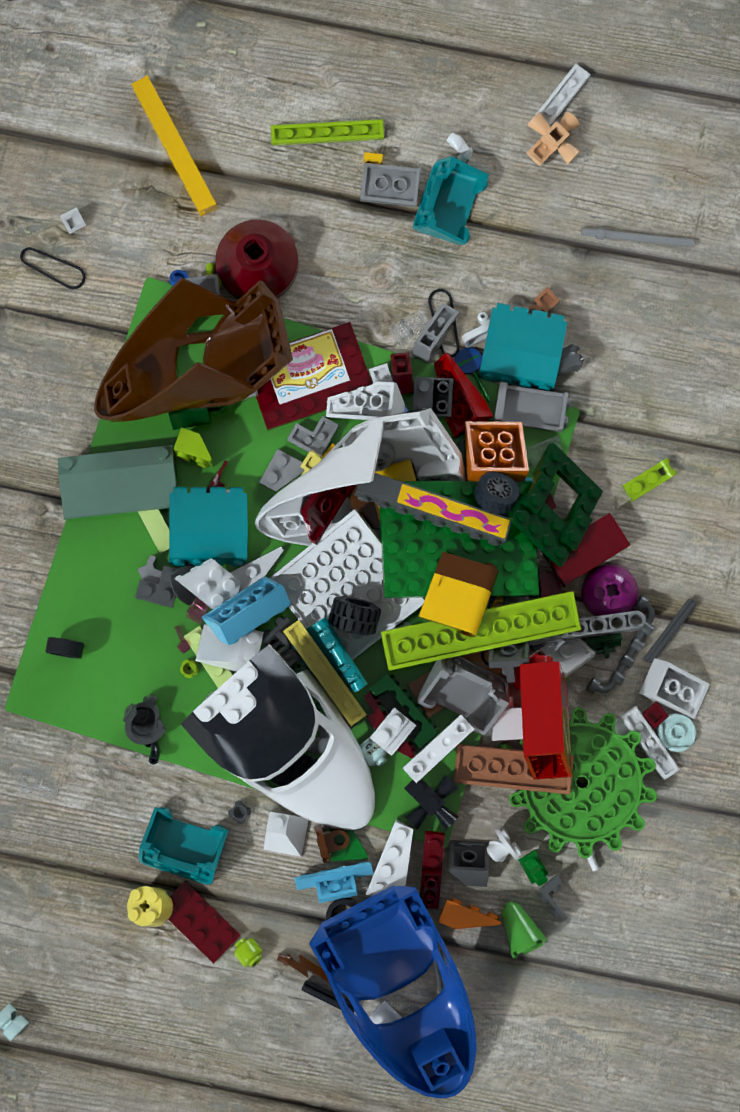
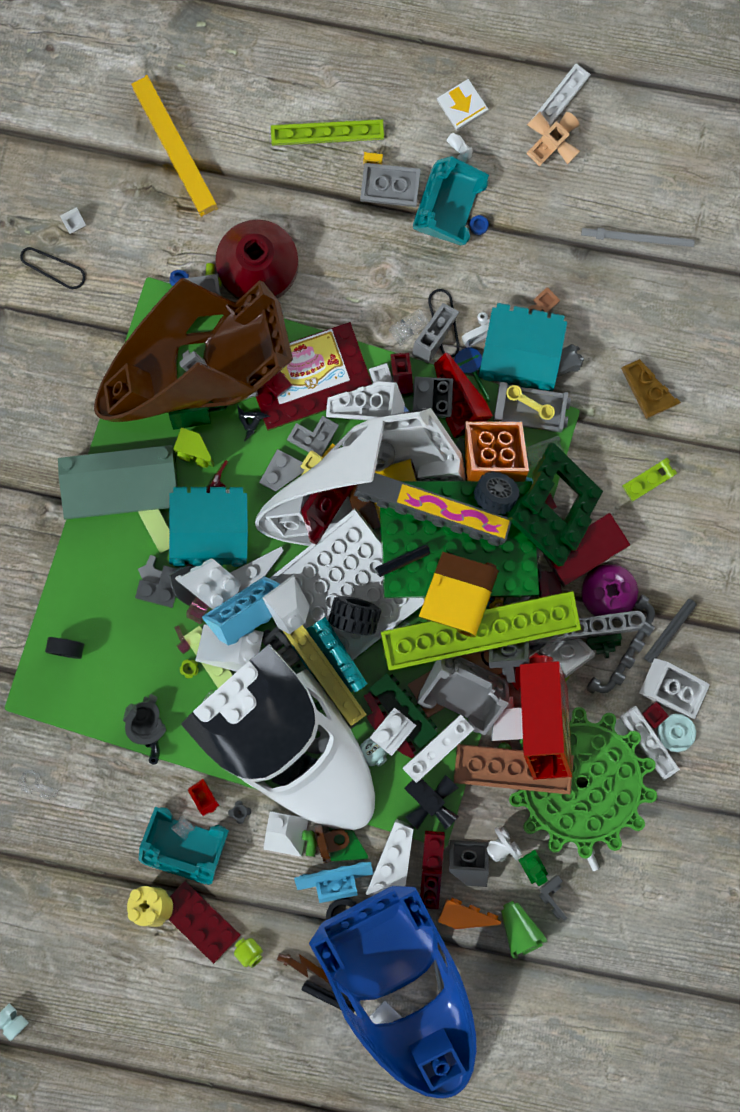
none -> clear wheel [171,816,196,840]
none -> light grey tile [179,350,207,372]
none -> red tile [187,779,219,816]
none -> black piece [237,404,271,441]
none -> white slope [263,575,310,634]
none -> dark red plate [265,371,292,398]
none -> bright green arm [302,830,317,857]
none -> black axle [375,545,431,577]
none -> white tile [437,79,488,131]
none -> blue tile [469,215,489,235]
none -> light yellow bar [506,385,555,420]
none -> pearl gold wing [621,359,681,419]

